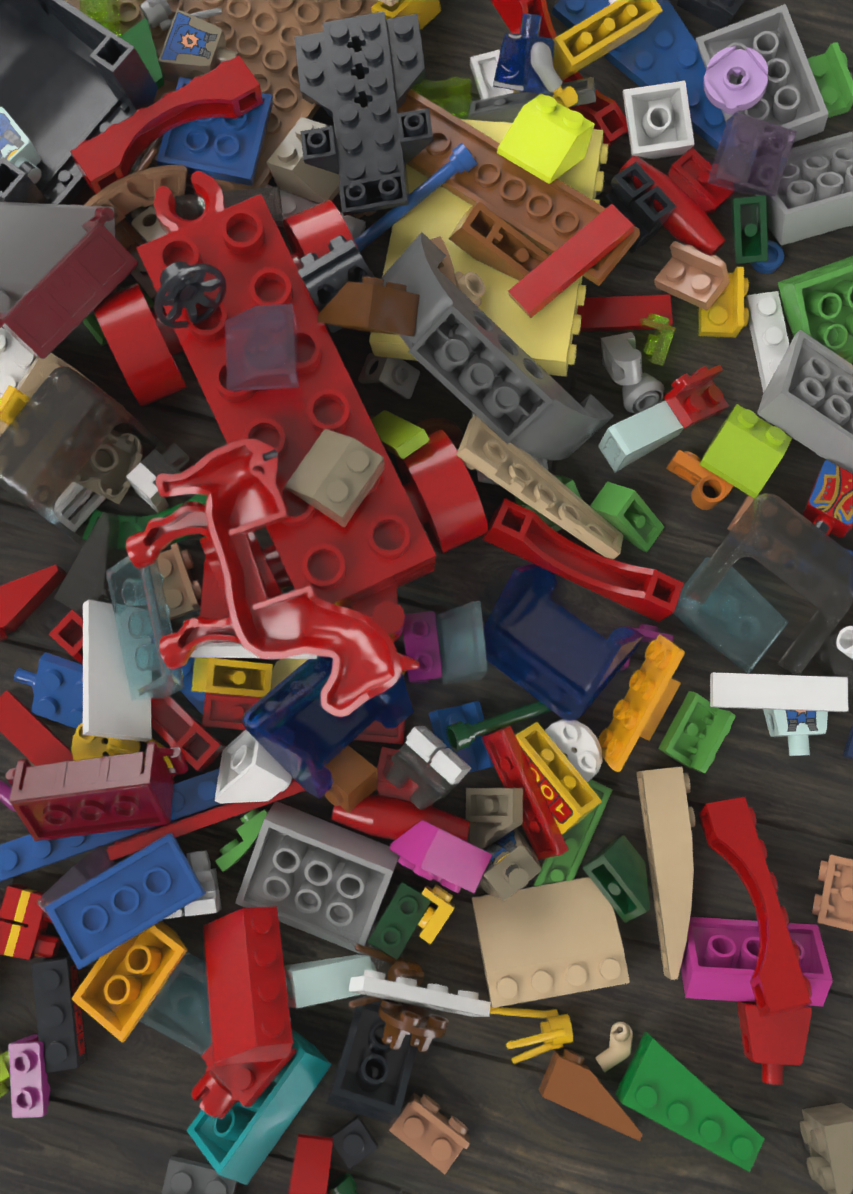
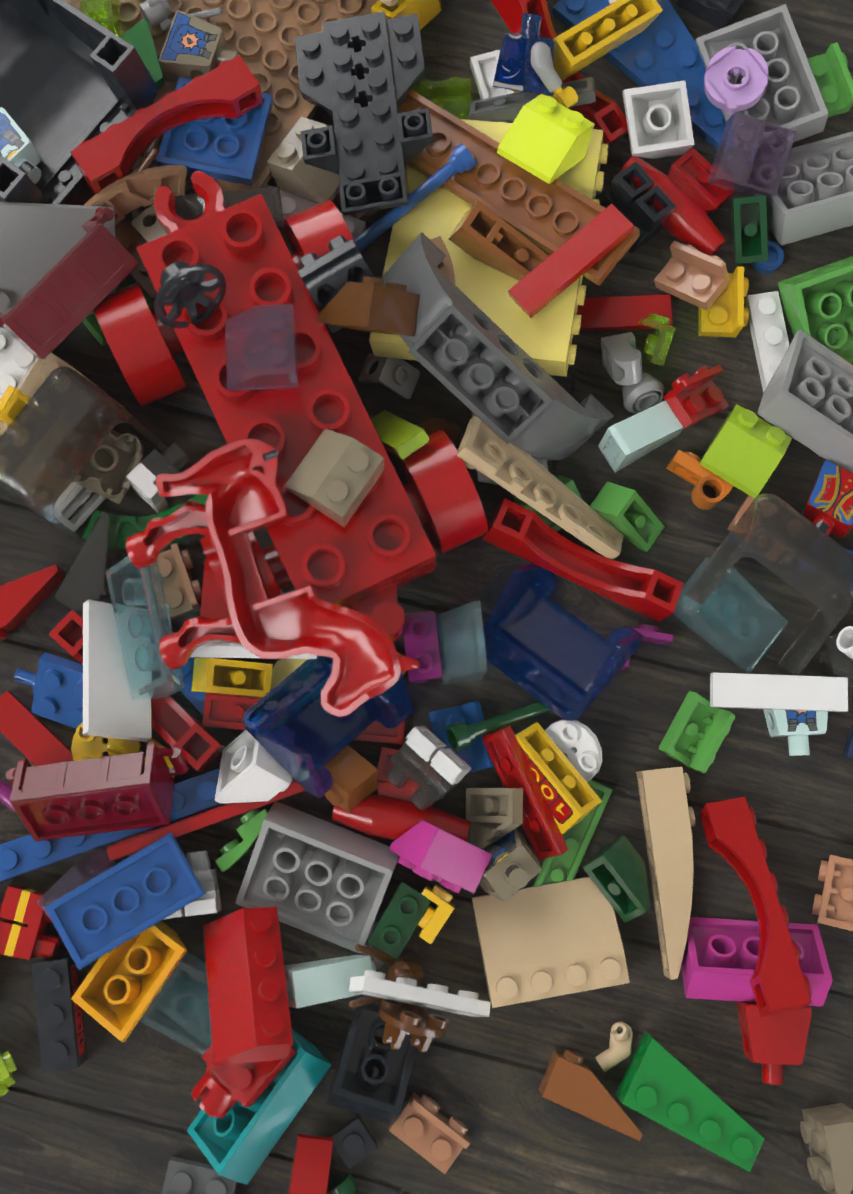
bracket [8,1034,50,1118] -> none
tan plate [455,271,485,307] -> none
yellow plant [490,1006,573,1064] -> none
light orange bracket [598,634,685,772] -> none

